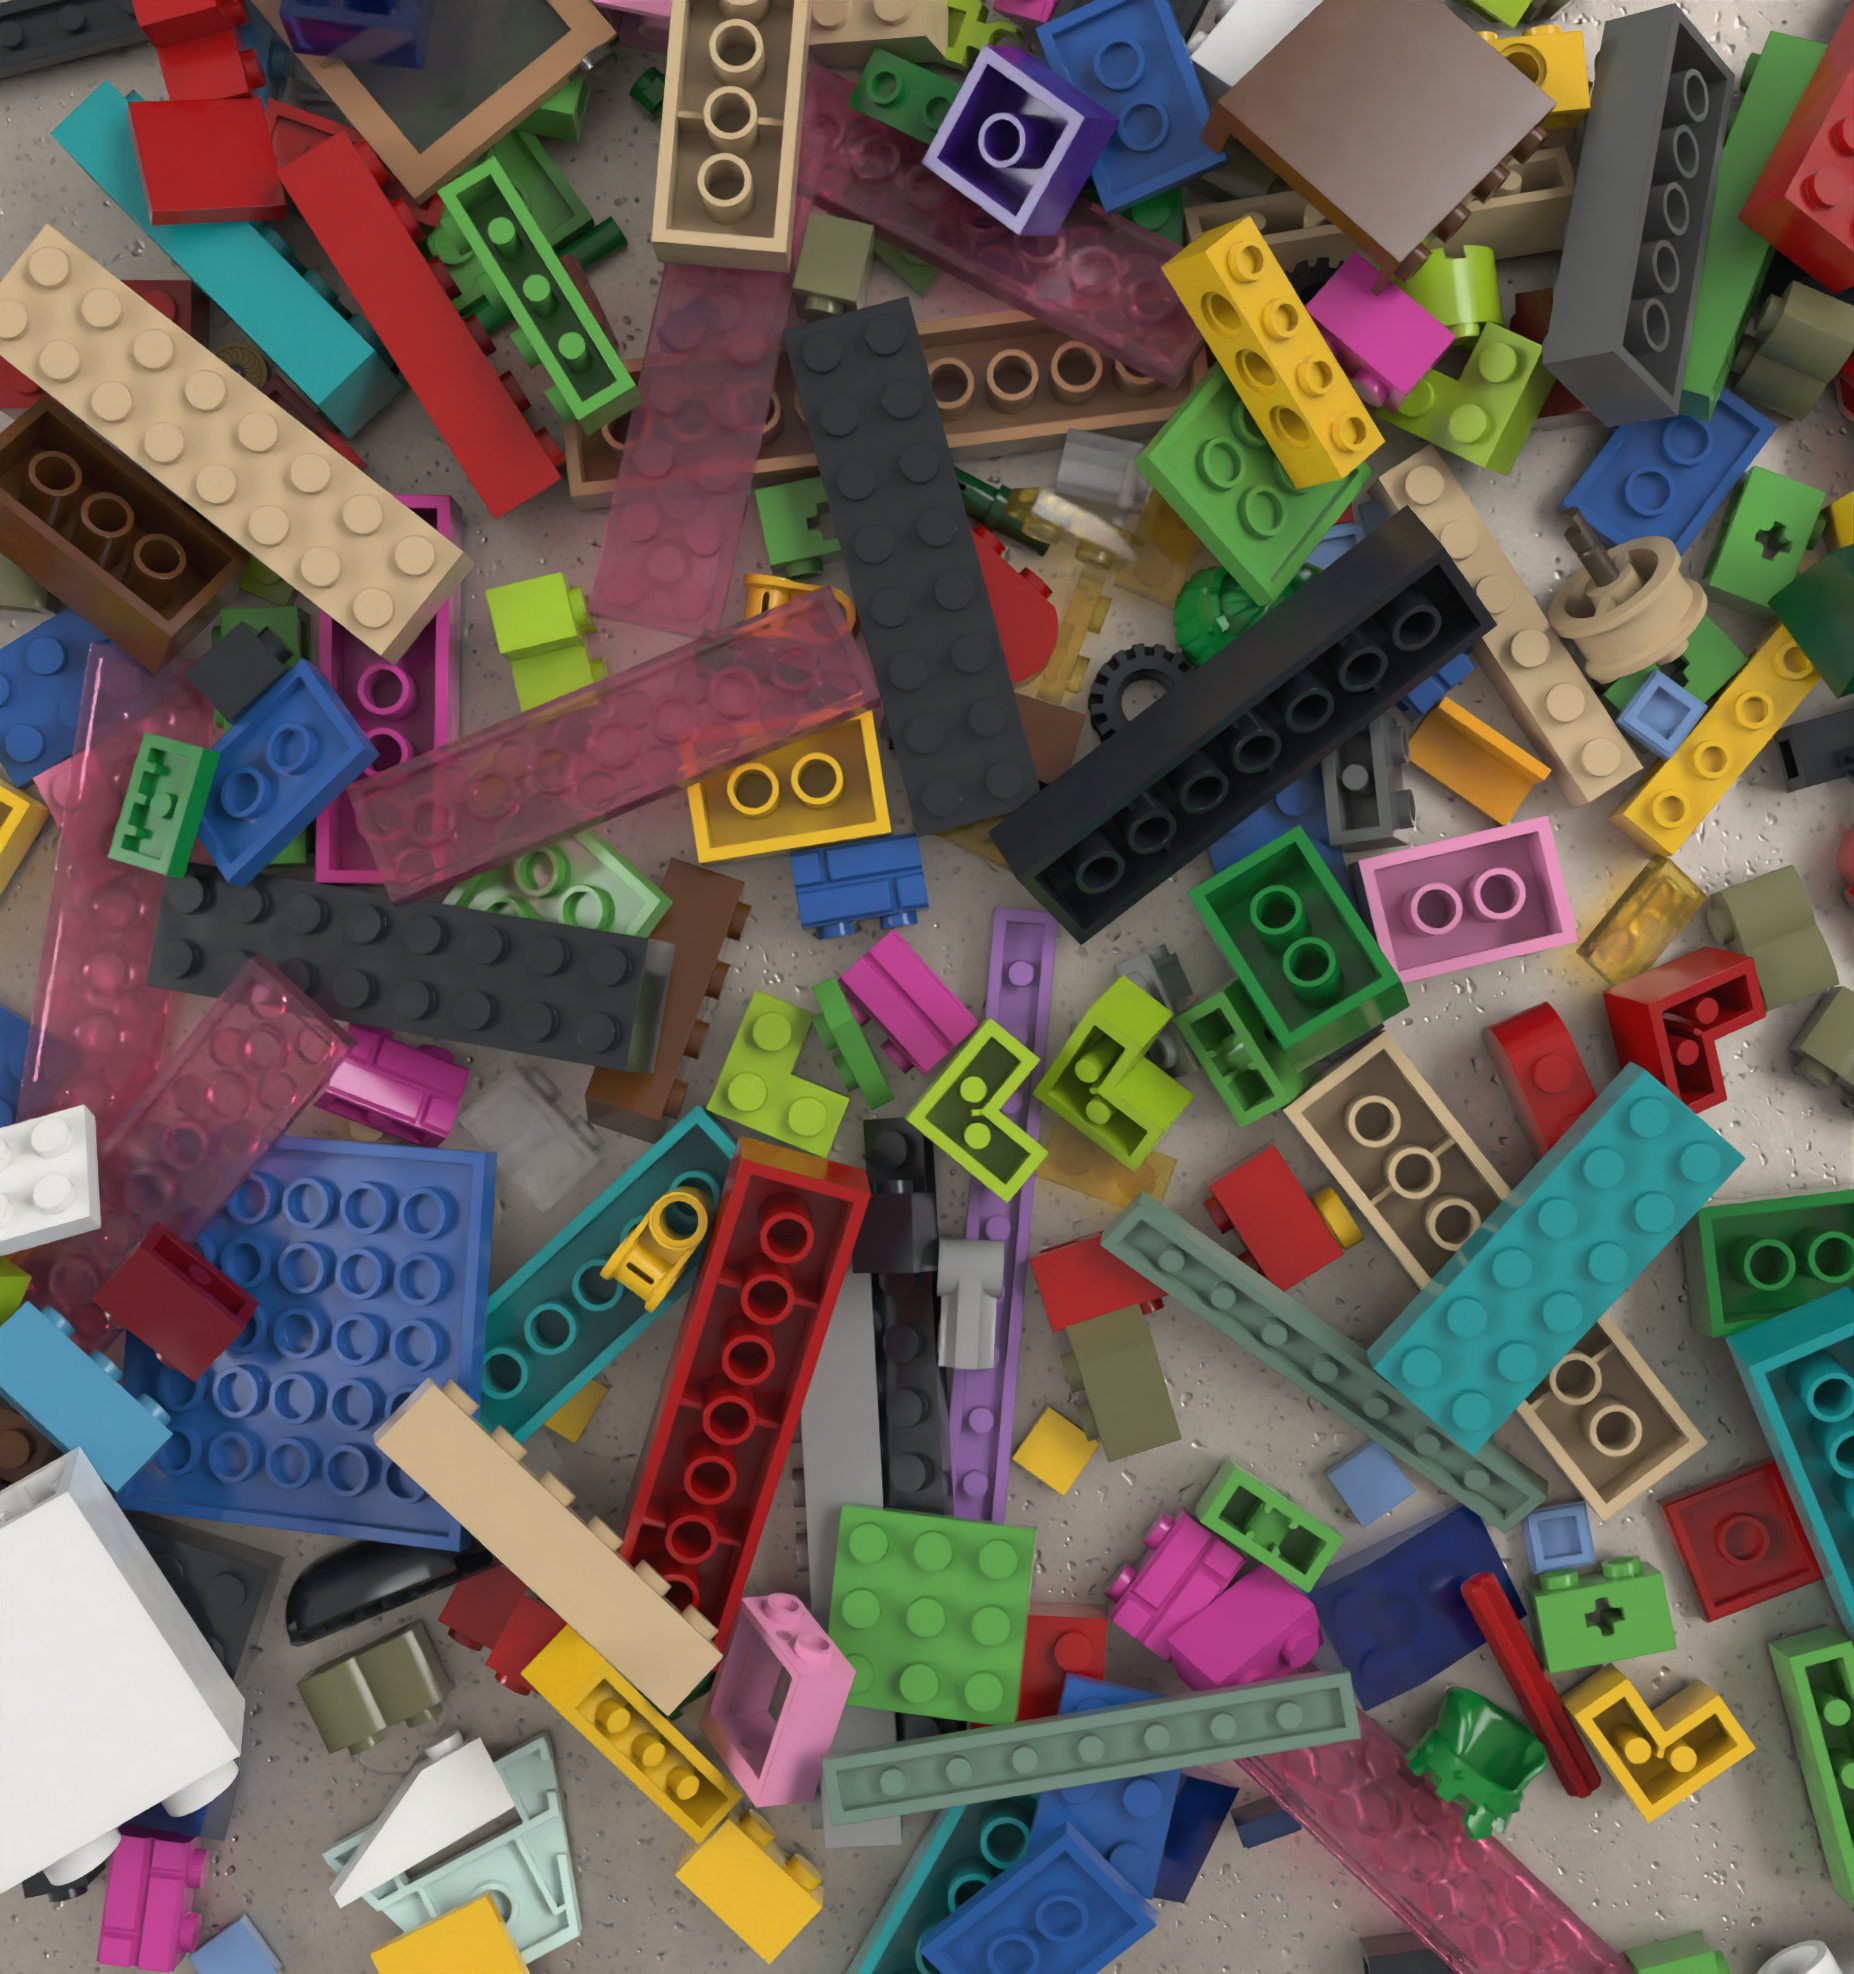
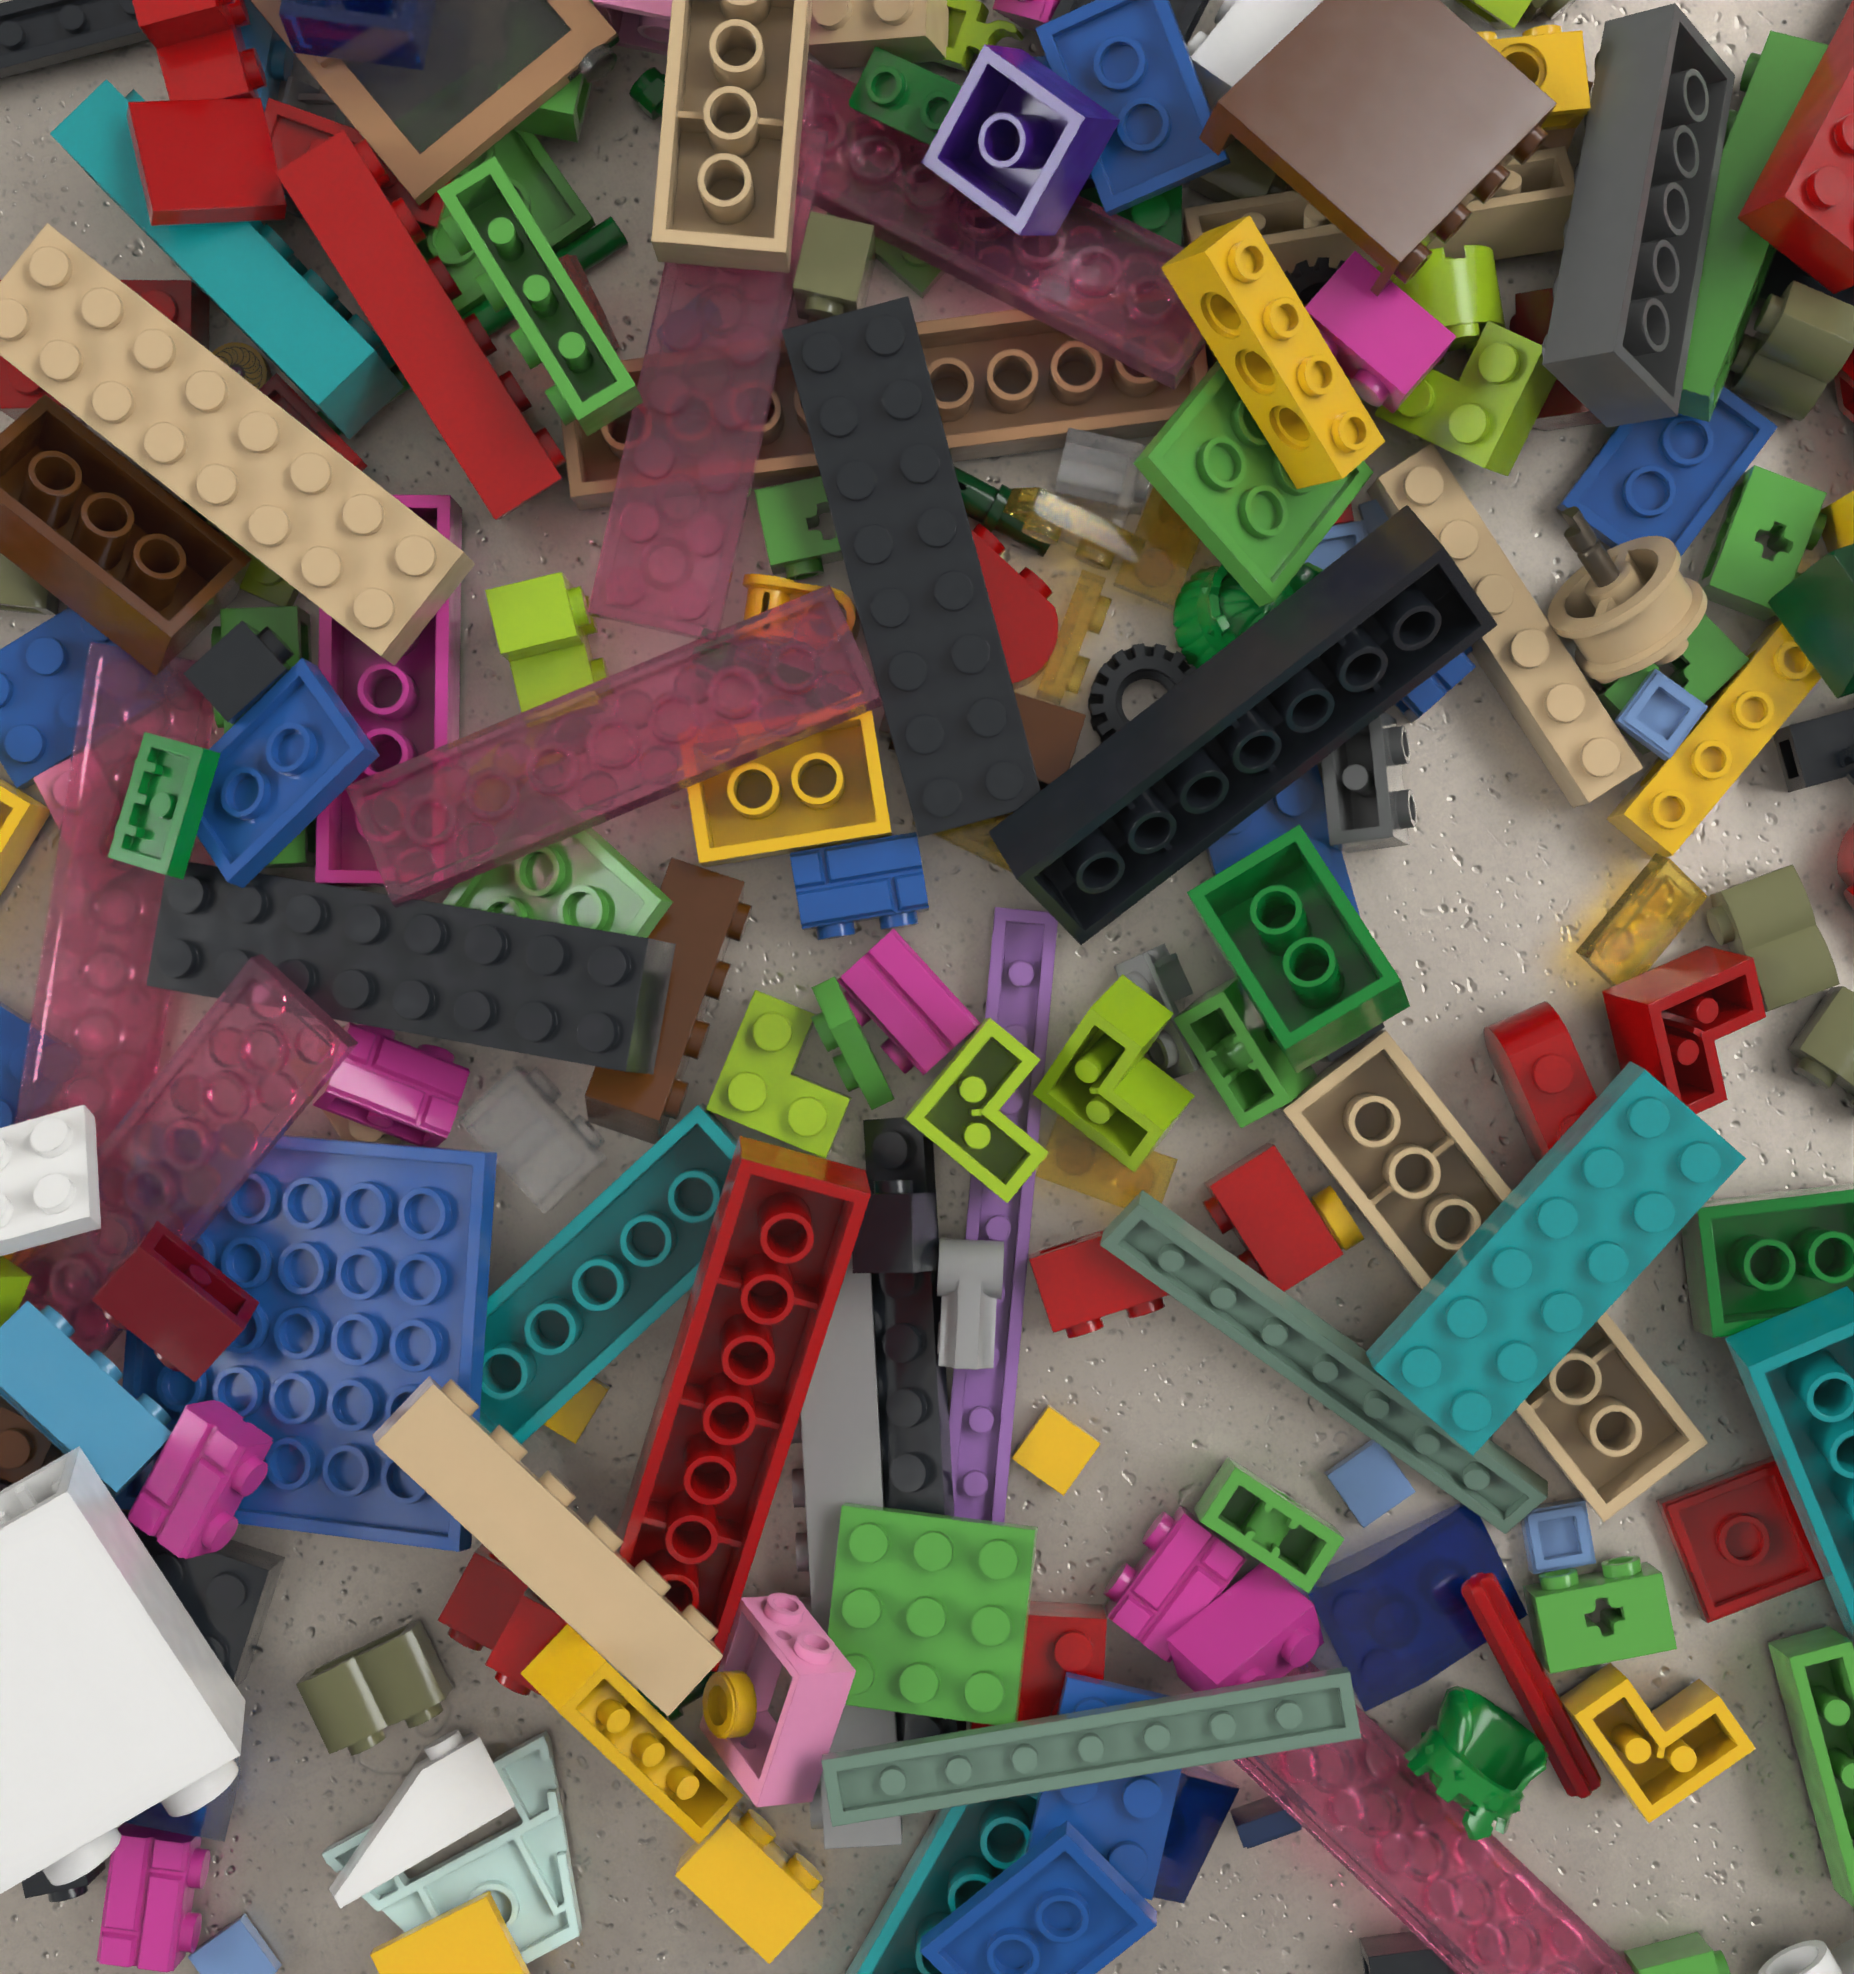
black brick [285,1535,503,1647] -> none
yellow piece [599,1186,715,1314] -> none
olive brick [1061,1303,1182,1463] -> none
bright pink brick [1348,815,1578,984] -> none
light orange panel [1409,696,1552,827] -> none
none -> dark pink brick [127,1400,273,1559]
none -> yellow tile [702,1670,757,1739]

